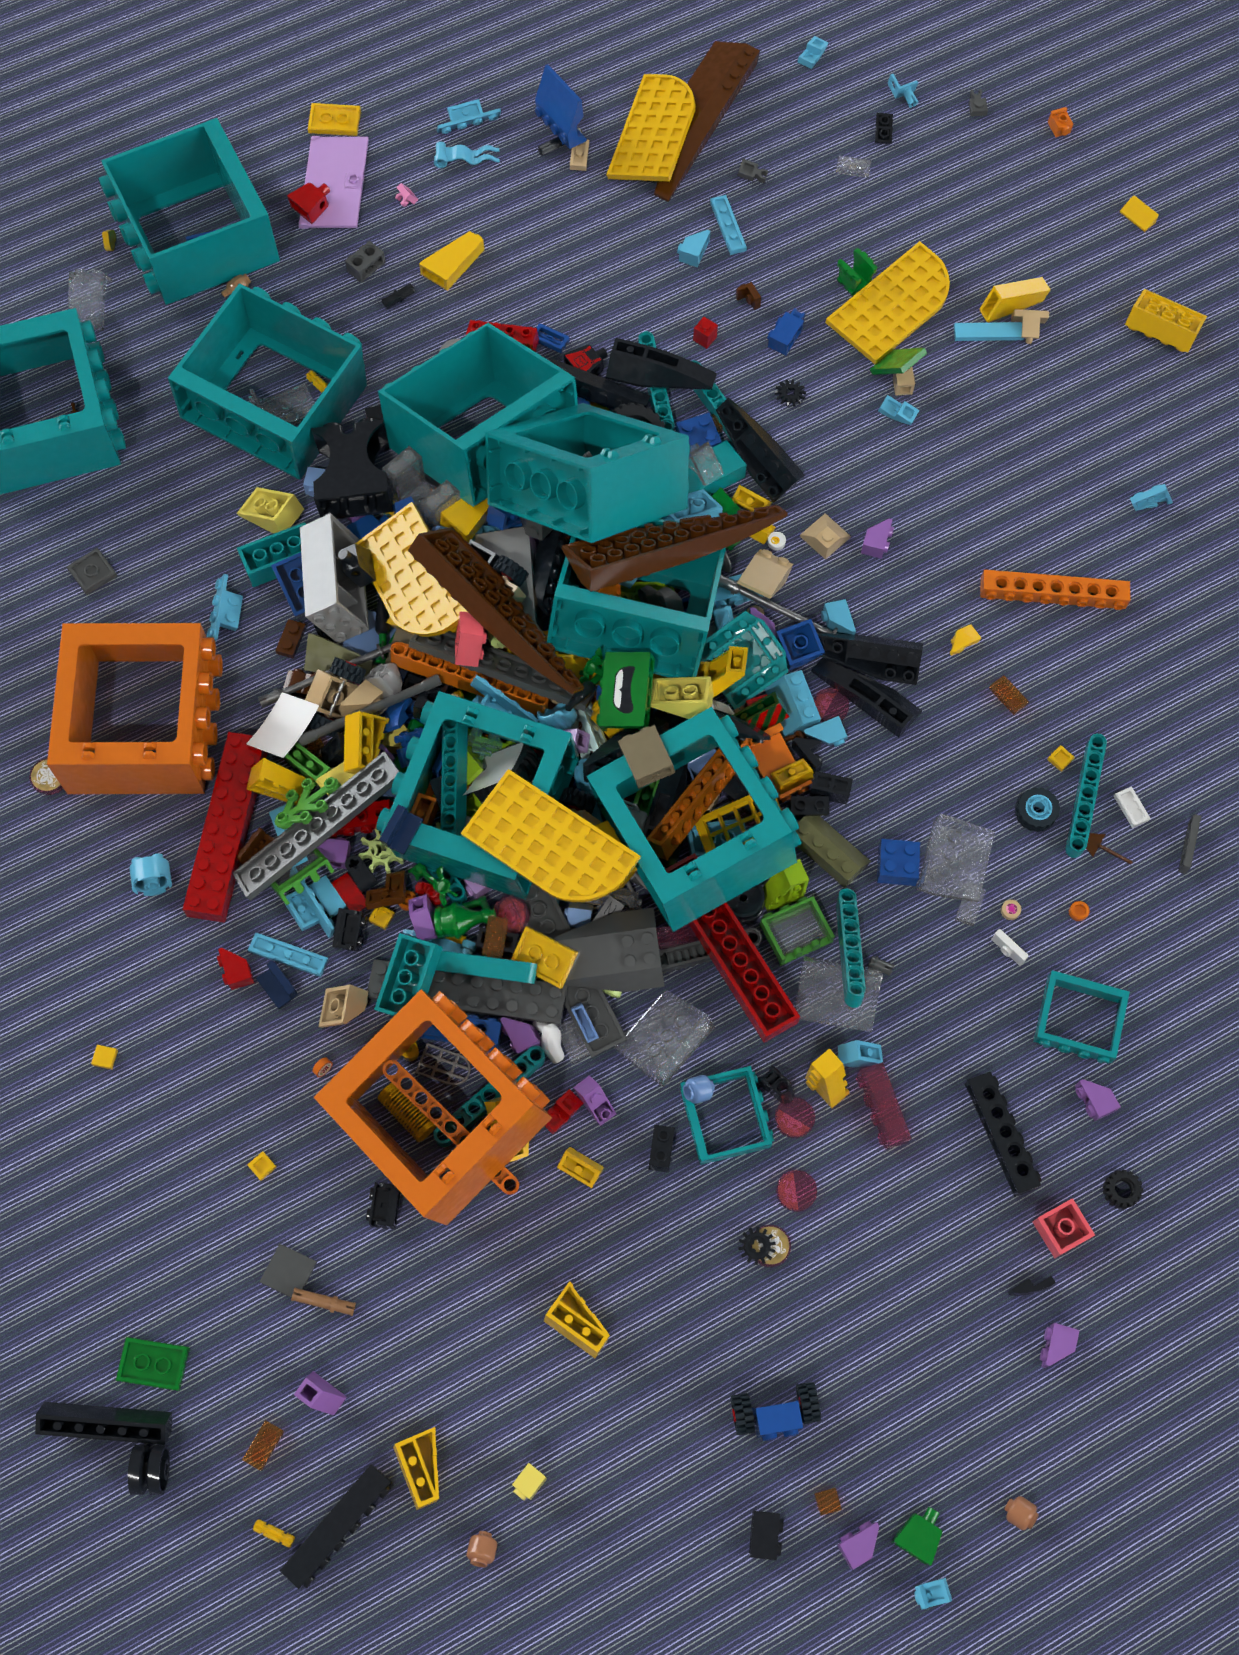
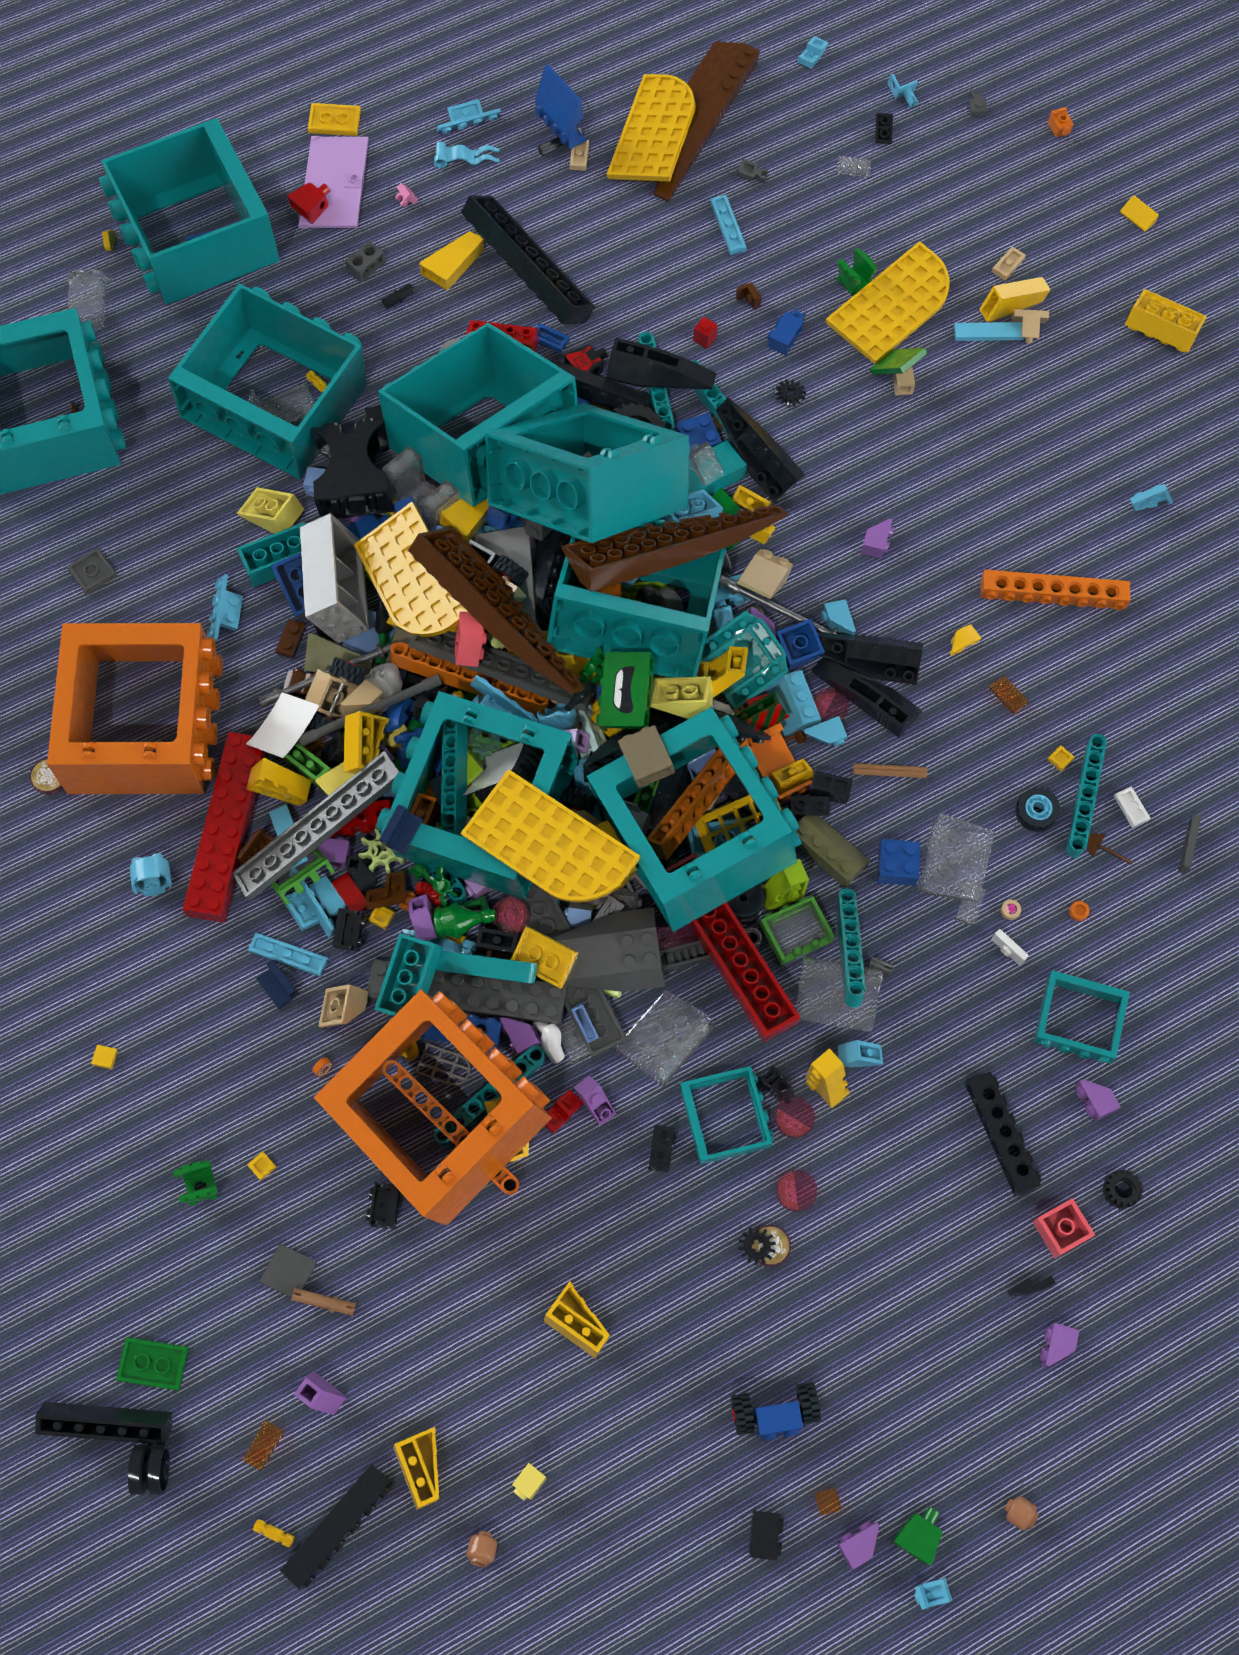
red slope [217,948,255,990] -> none
medium nougat plant [221,274,251,298] -> none
bright green plant [274,777,341,829] -> none
black torso [338,544,376,588] -> none
yellow piece [378,1083,436,1142] -> none
clear orange plate [482,916,509,959] -> none
yellow slope [557,1147,604,1188] -> none
medium azure slope [677,230,710,267] -> none
medium blue head [683,1075,715,1104] -> none
white tile [768,532,786,551] -> none
black slope [791,737,822,774] -> none
tan slope [800,513,851,559] -> none
clear pink brick [856,1062,912,1150] -> none
medium azure slope [878,395,919,425] -> none
none -> green piece [173,1160,218,1206]
none -> black brick [461,195,595,324]
none -> medium nougat axle [852,763,928,778]
none -> tan plate [992,246,1026,281]

